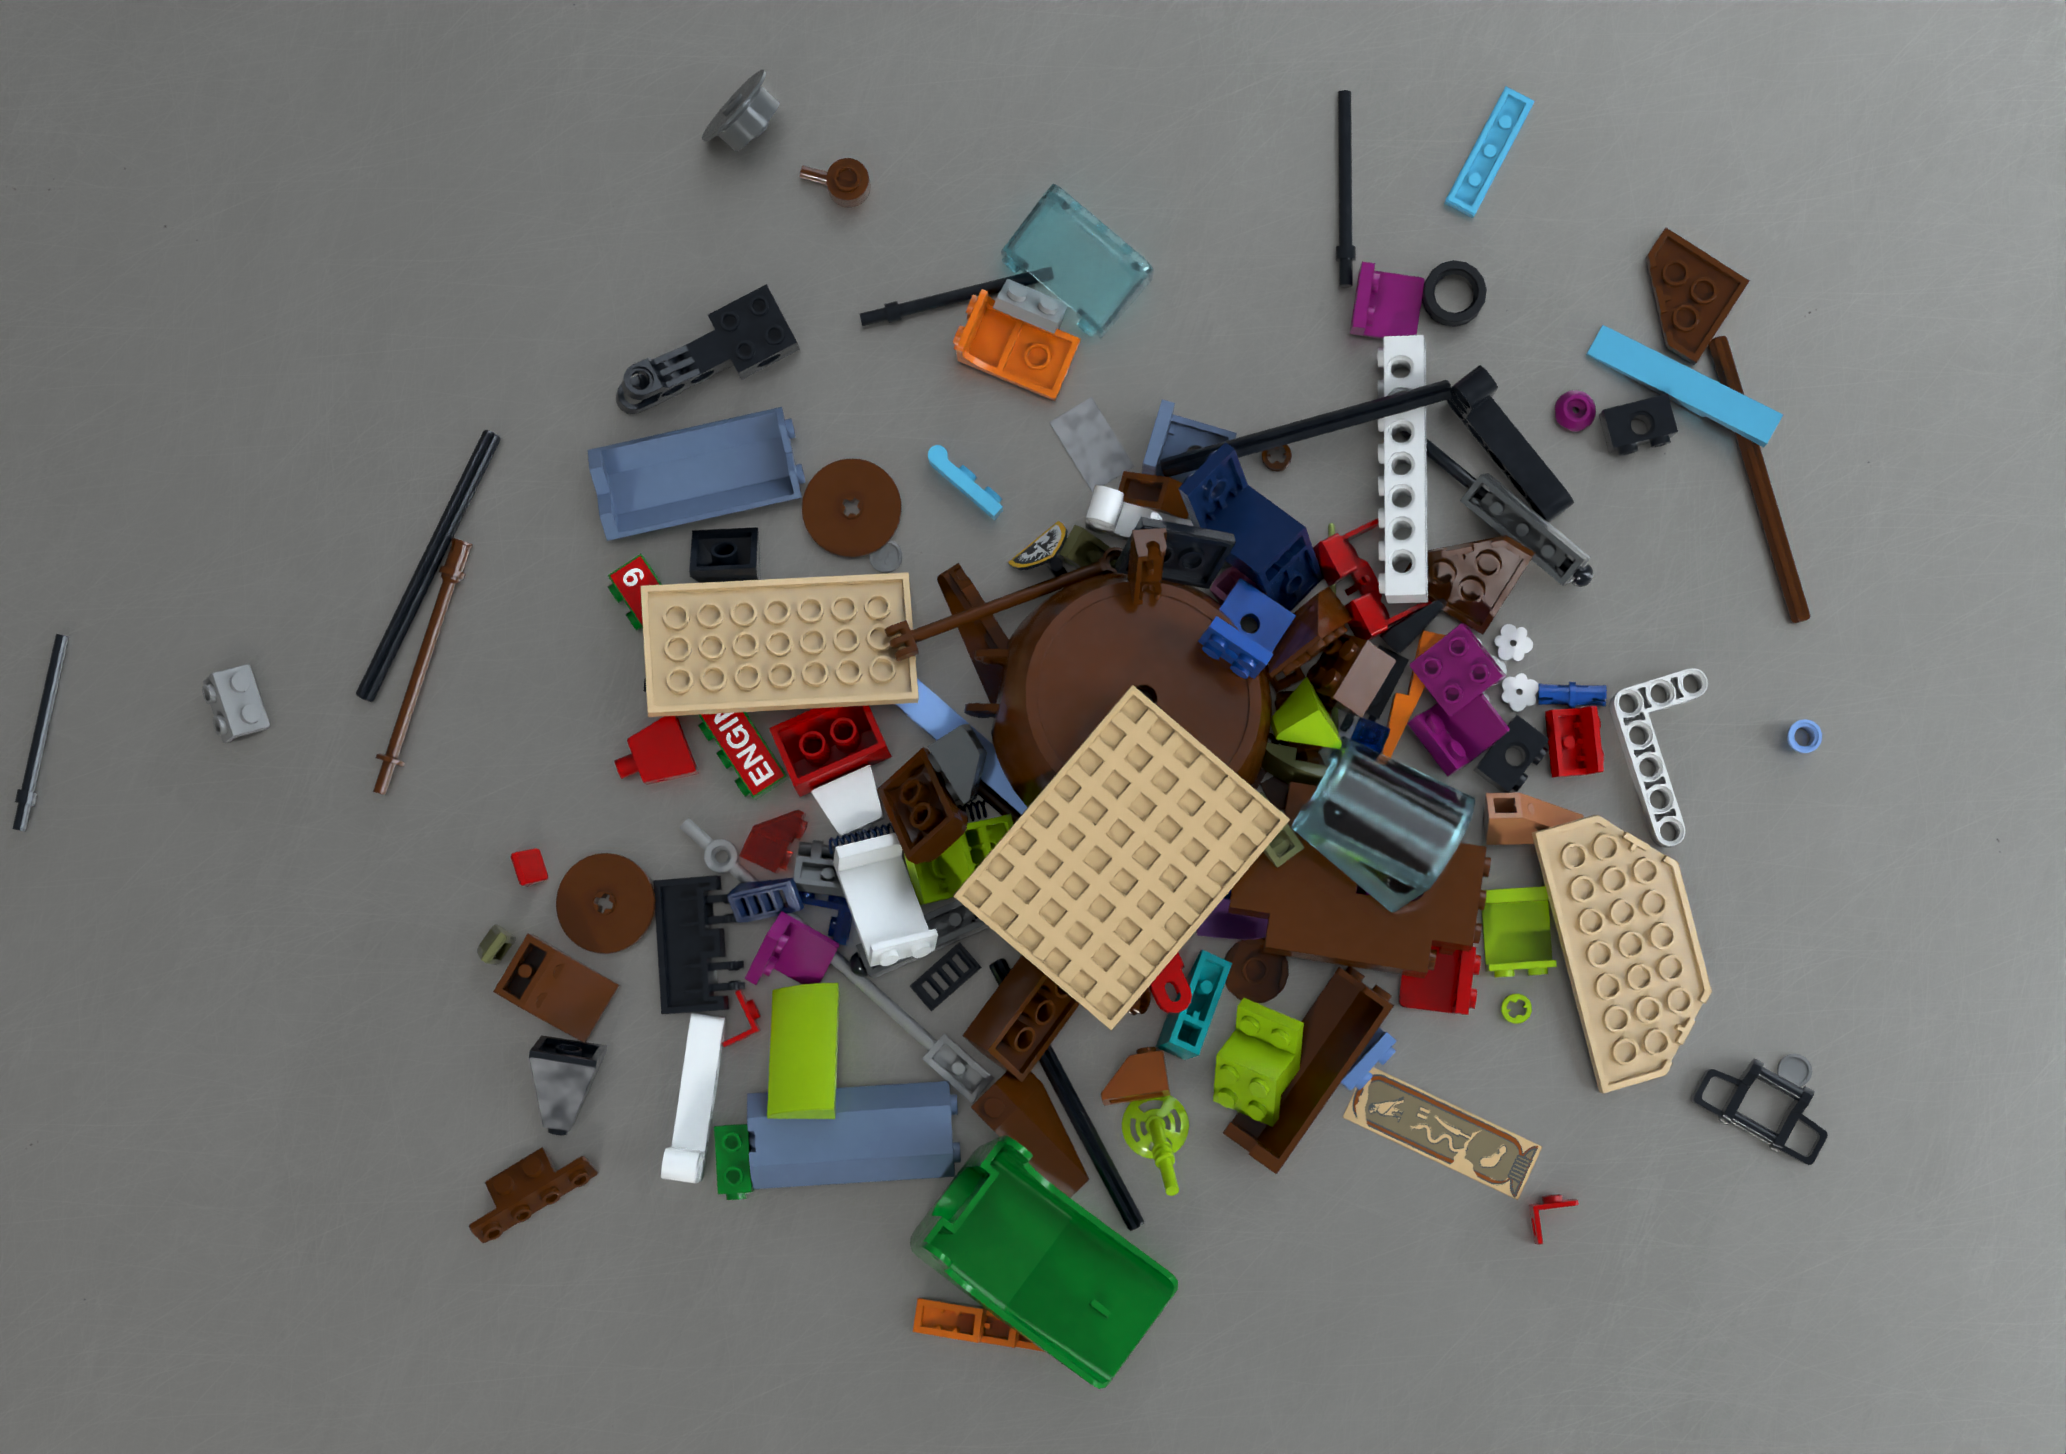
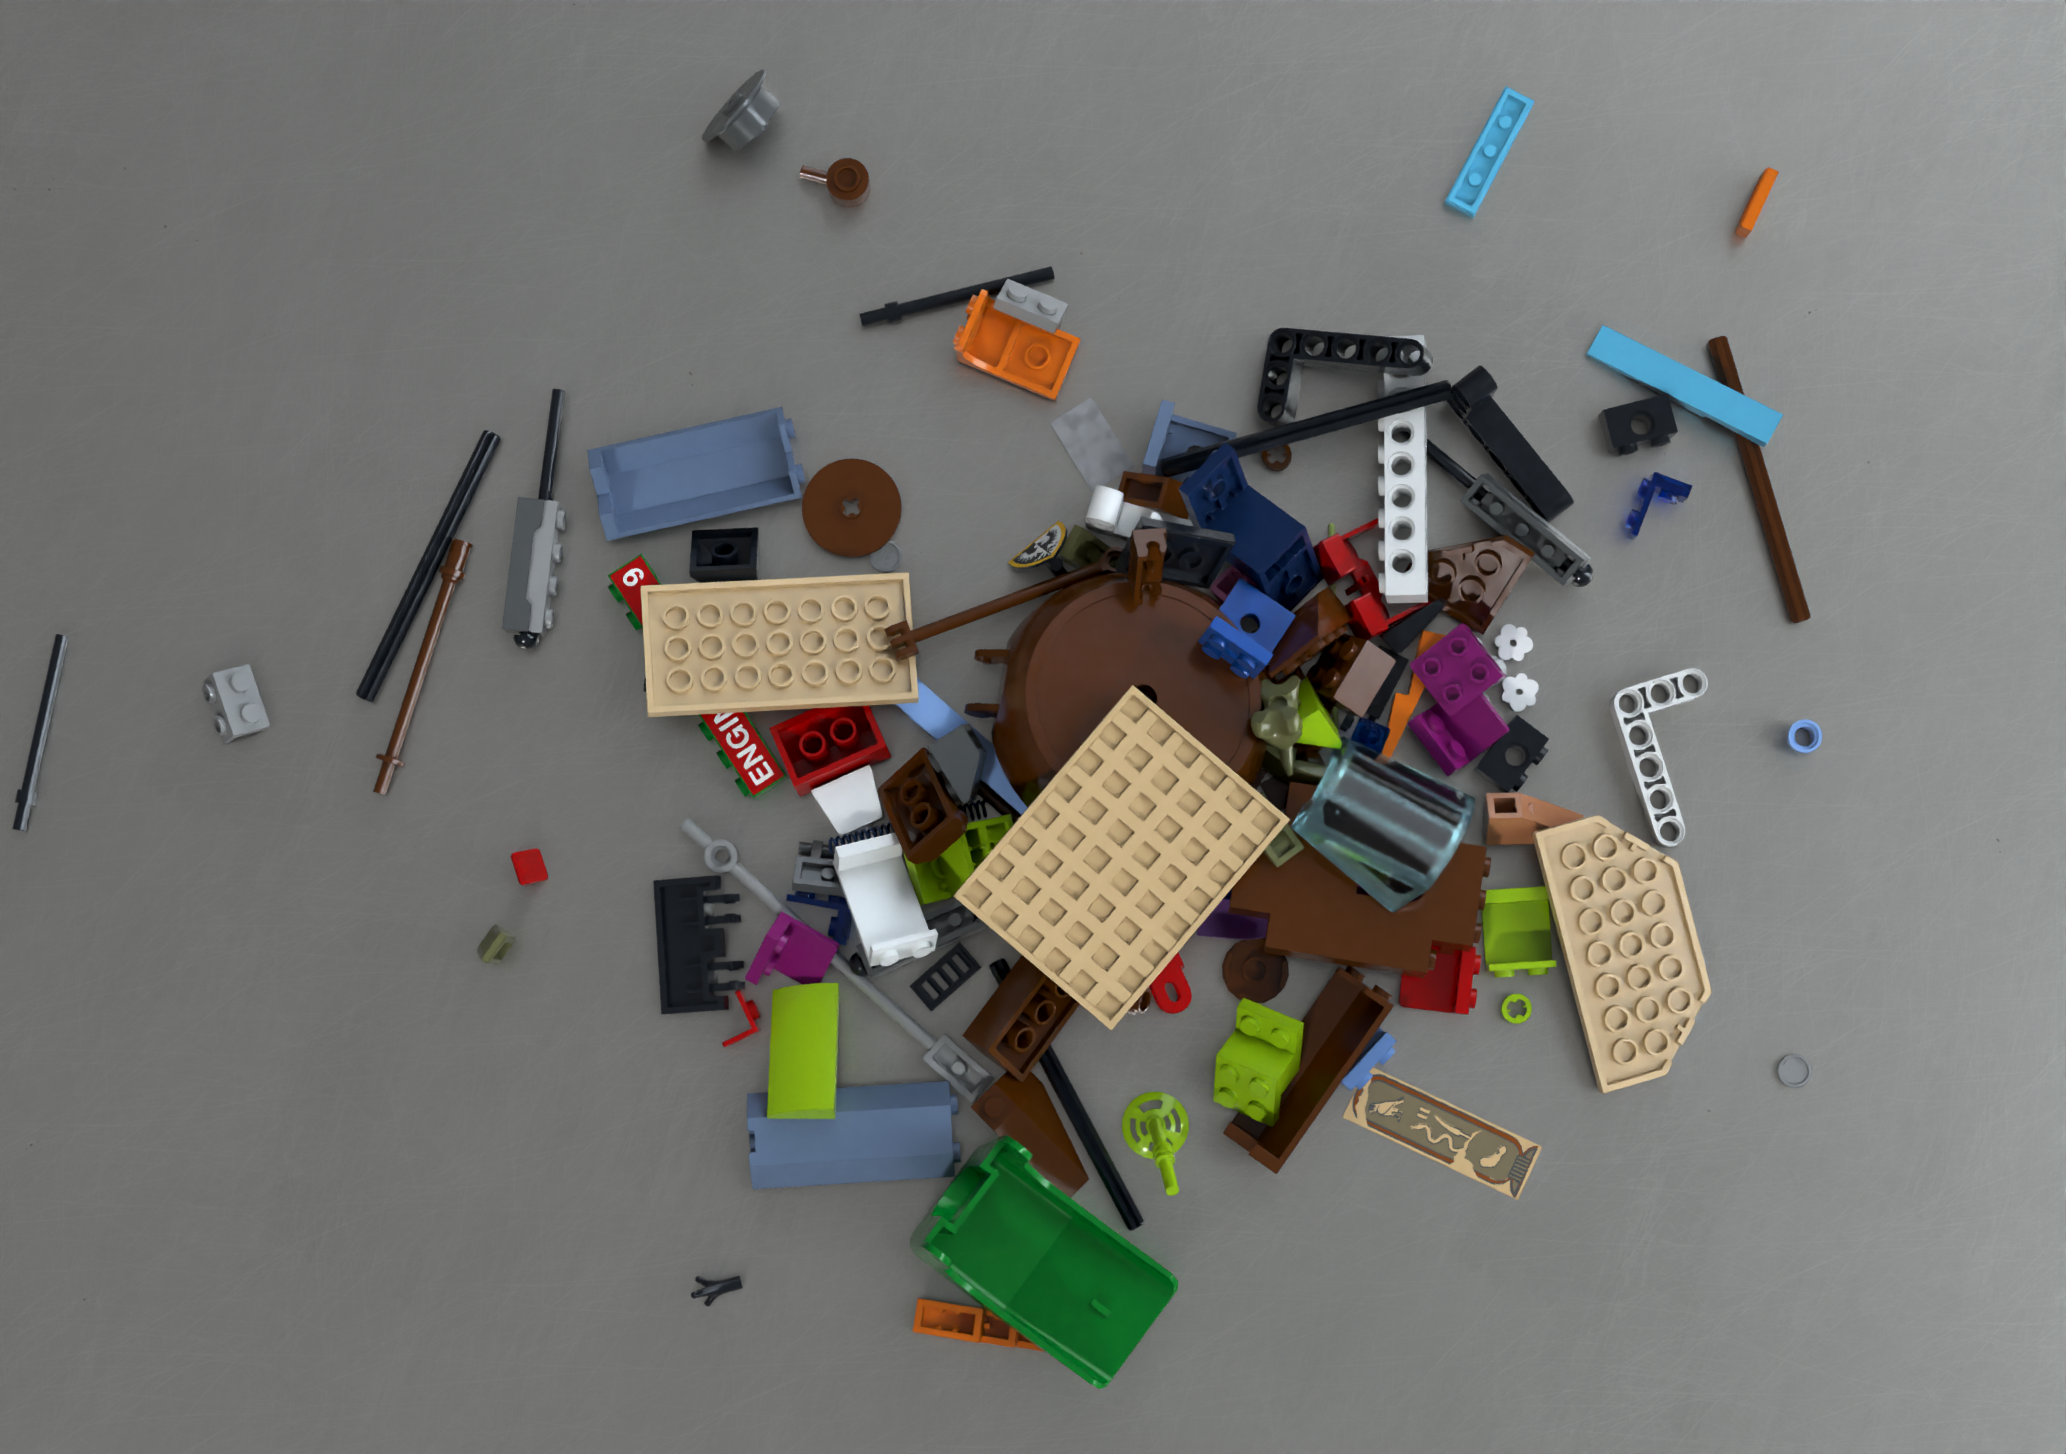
reddish brown bracket [469,1147,598,1243] -> none
reddish brown slope [493,933,619,1043] -> none
black slope [529,1035,607,1135] -> none
reddish brown piece [556,853,655,954] -> none
red torso [614,716,699,785] -> none
black brick [616,284,800,414] -> none
white beam [661,1012,726,1184] -> none
green brick [714,1124,754,1200] -> none
dark blue slope [727,878,804,923] -> none
clear red slope [739,810,809,874] -> none
medium azure plate [928,445,1003,521] -> none
reddish brown wedge [937,563,1009,704] -> none
clear light blue windscreen [1001,184,1154,339] -> none
dark orange slope [1101,1047,1171,1106] -> none
teal slope [1156,950,1232,1060] -> none
black bar [1336,90,1356,287] -> none
magenta bracket [1349,261,1425,339] -> none
black tyre [1422,260,1487,327] -> none
red bracket [1529,1194,1579,1245] -> none
blue pin [1538,682,1607,708] -> none
red bracket [1545,706,1604,778] -> none
magenta plate [1555,390,1596,432] -> none
reddish brown plate [1646,227,1750,365] -> none
black bar [1692,1058,1828,1165] -> none
none -> piece [502,389,566,650]
none -> black bar [691,1275,743,1307]
none -> olive animal [1251,675,1303,776]
none -> black beam [1257,328,1433,428]
none -> clear blue bracket [1625,472,1692,540]
none -> orange tile [1735,167,1779,238]

